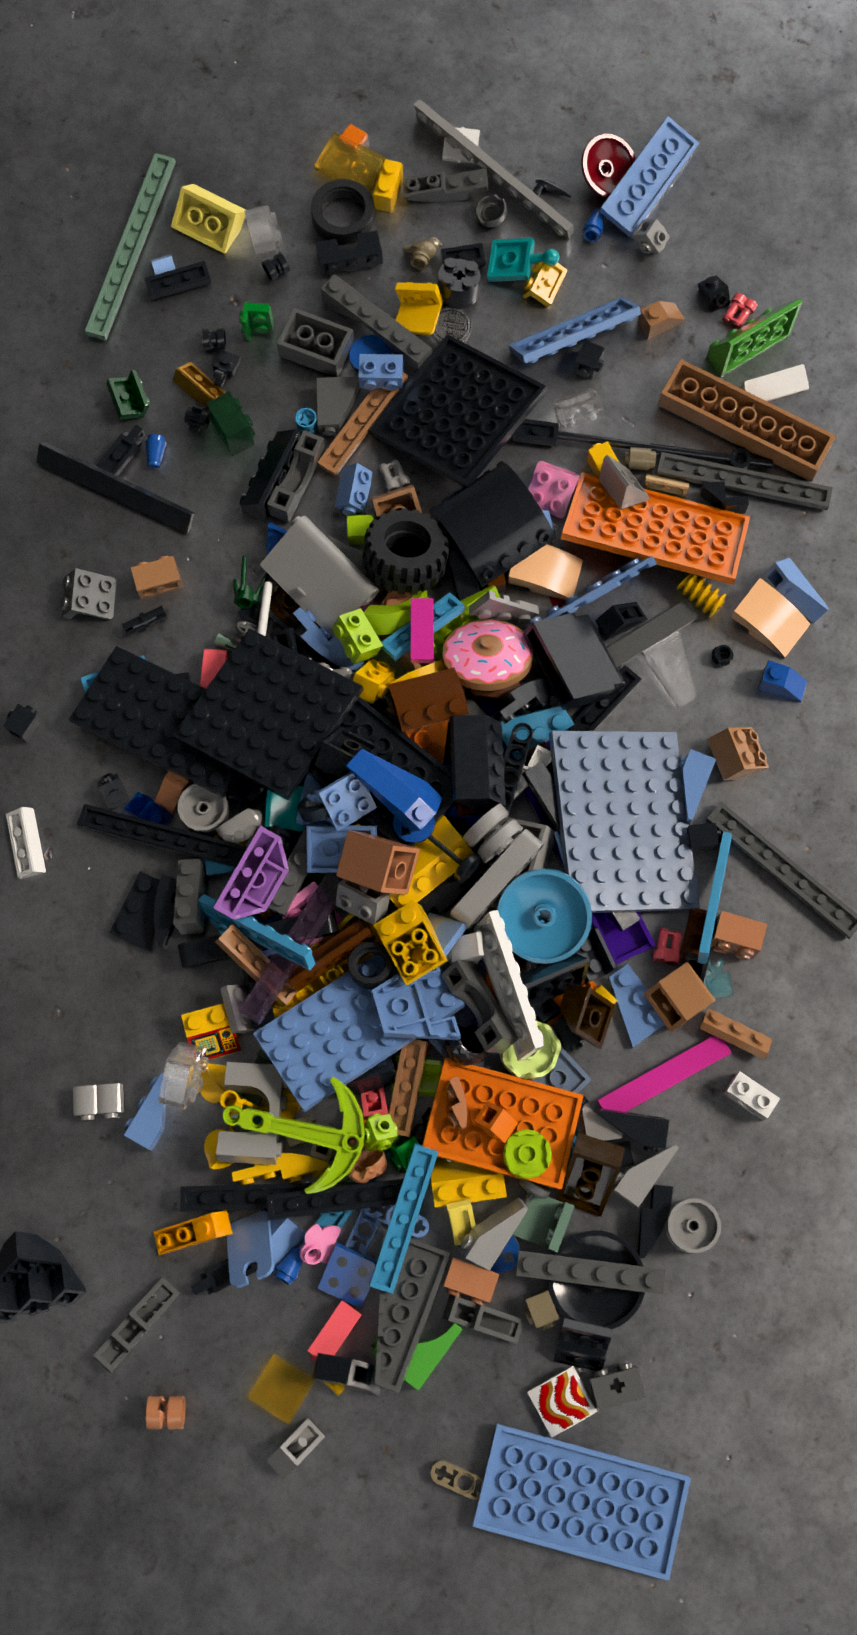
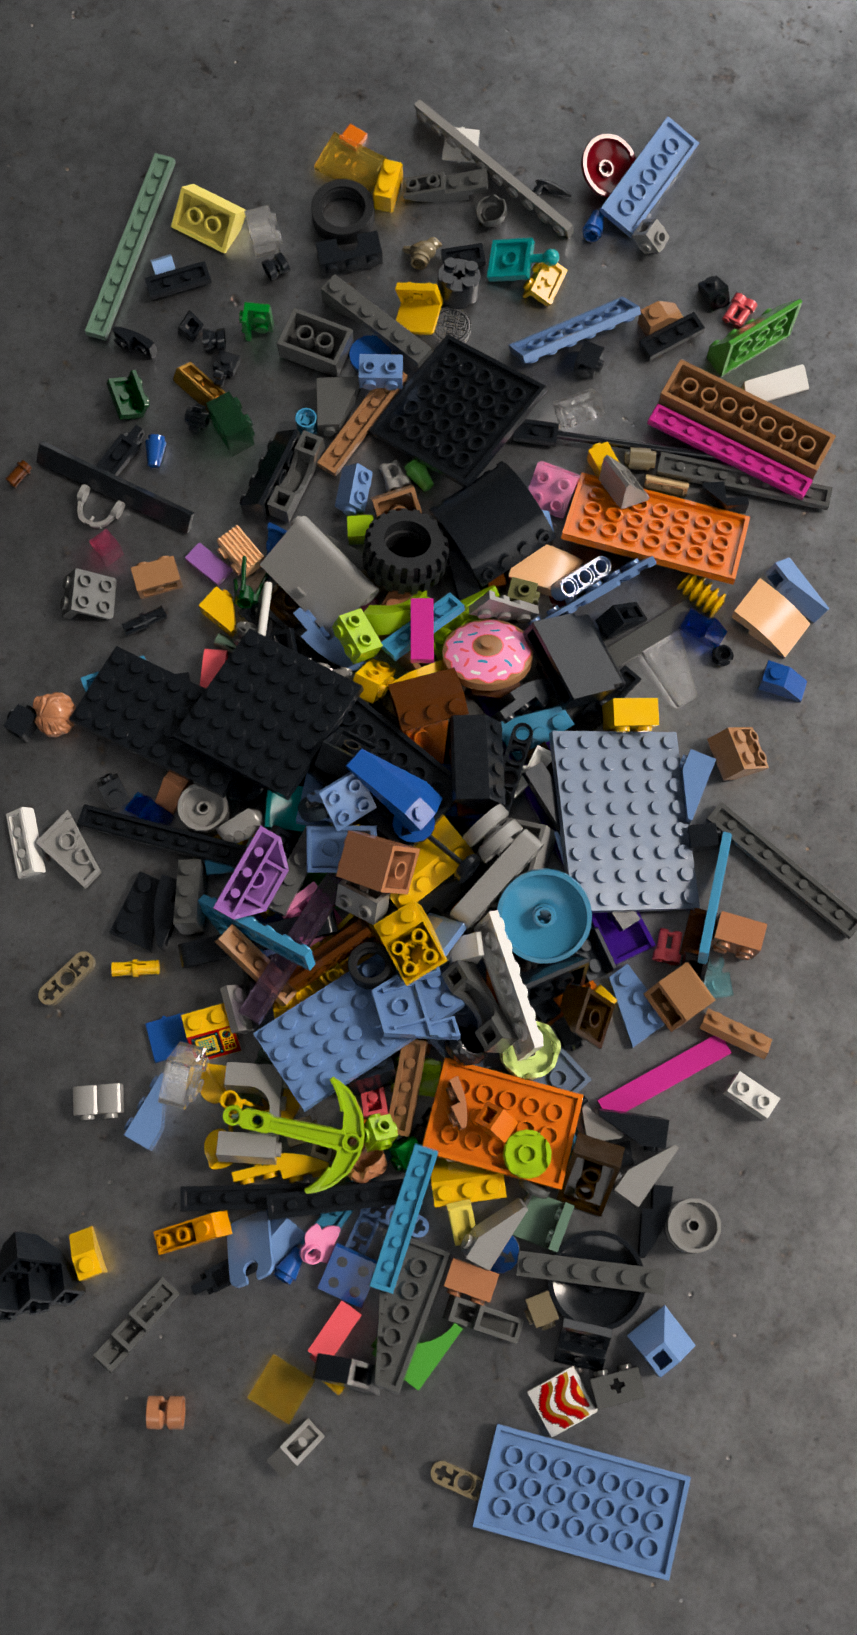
none -> reddish brown pin [5,460,32,488]
none -> nougat hair [33,692,76,737]
none -> light grey wing [36,810,102,889]
none -> dark tan beam [38,951,96,1006]
none -> yellow slope [69,1226,107,1281]
none -> light grey piece [76,484,125,529]
none -> clear pink brick [89,528,124,567]
none -> yellow pin [111,959,160,978]
none -> black slope [112,327,158,359]
none -> blue piece [145,1013,192,1063]
none -> black slope [178,310,204,341]
none -> medium lavender tile [185,542,233,587]
none -> yellow slope [199,586,237,639]
none -> light nougat brick [217,525,265,578]
none -> bright green cone [405,459,434,492]
none -> olive brick [507,577,541,605]
none -> medium blue beam [551,556,611,601]
none -> yellow brick [602,698,659,733]
none -> medium blue slope [626,1305,696,1378]
none -> black plate [639,312,705,361]
none -> dark pink tile [647,403,813,500]
none -> clear blue slope [678,608,728,649]

